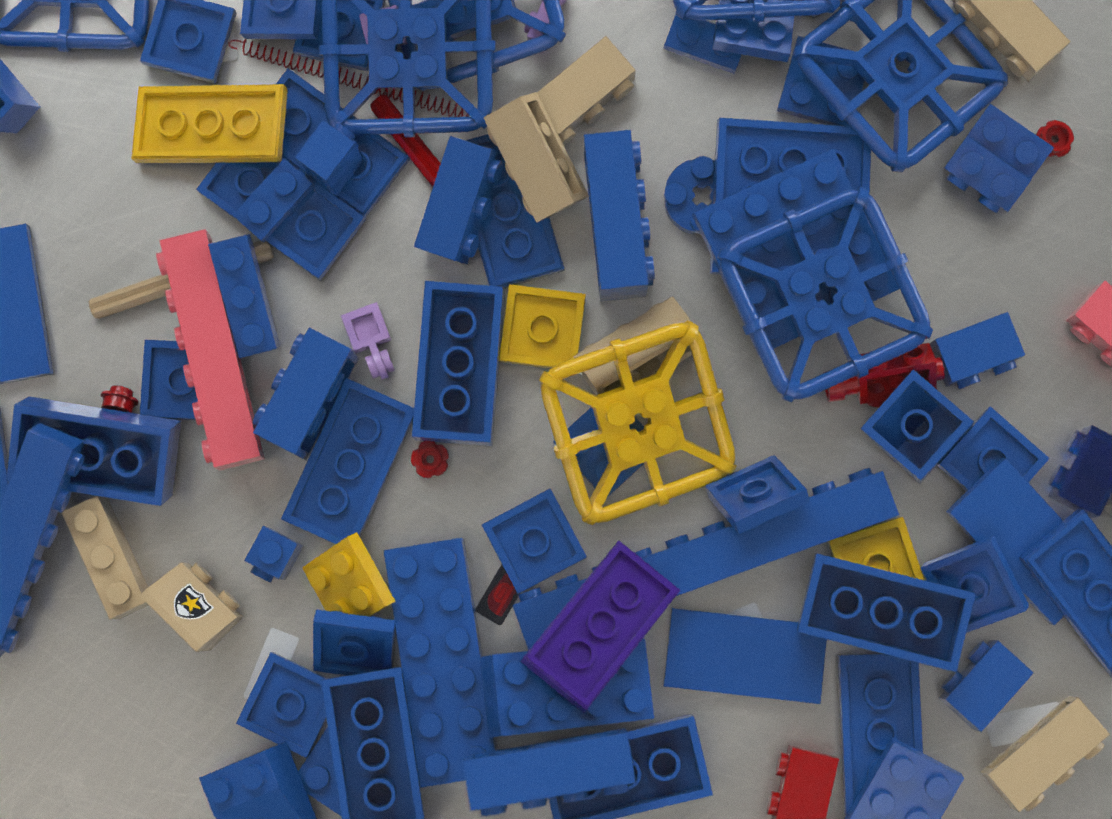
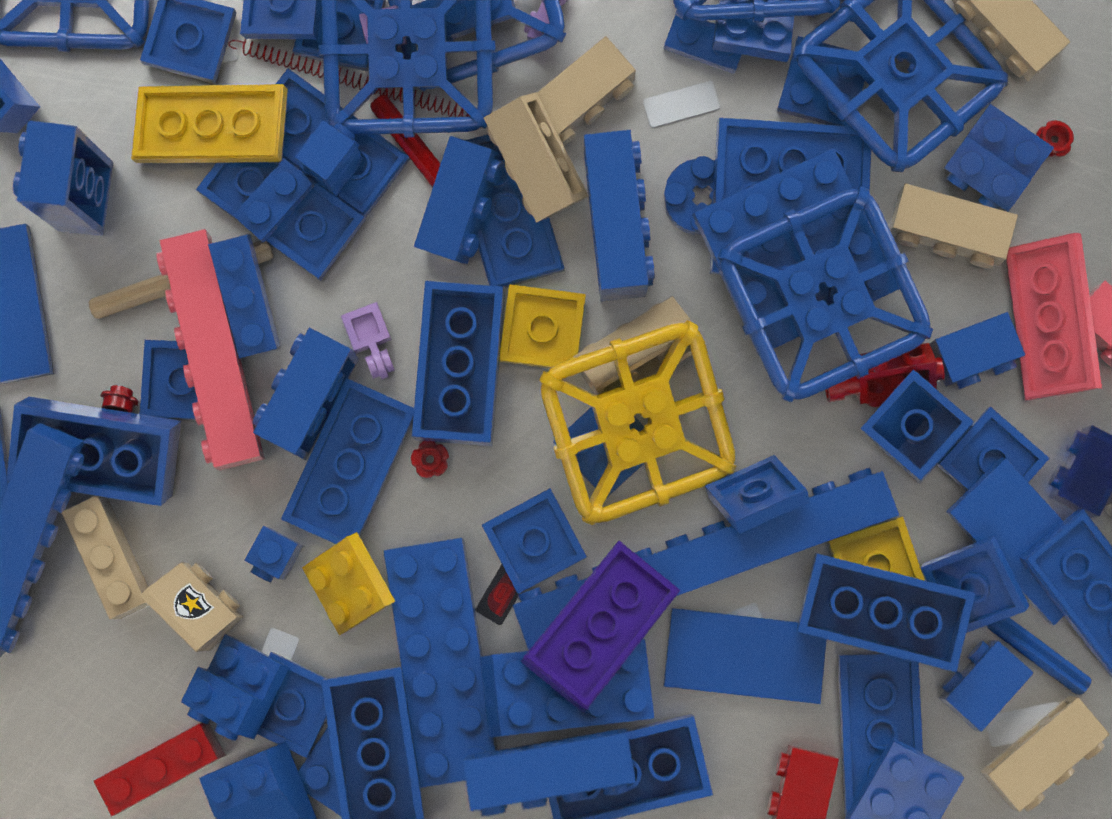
blue plate [313,609,395,676] -> none
none -> blue brick [13,120,114,236]
none -> red brick [93,723,226,817]
none -> blue plate [181,634,289,741]
none -> white sticker [643,81,720,127]
none -> tan brick [889,183,1018,268]
none -> blue axle [987,617,1092,695]
none -> coral tile [1006,233,1102,400]

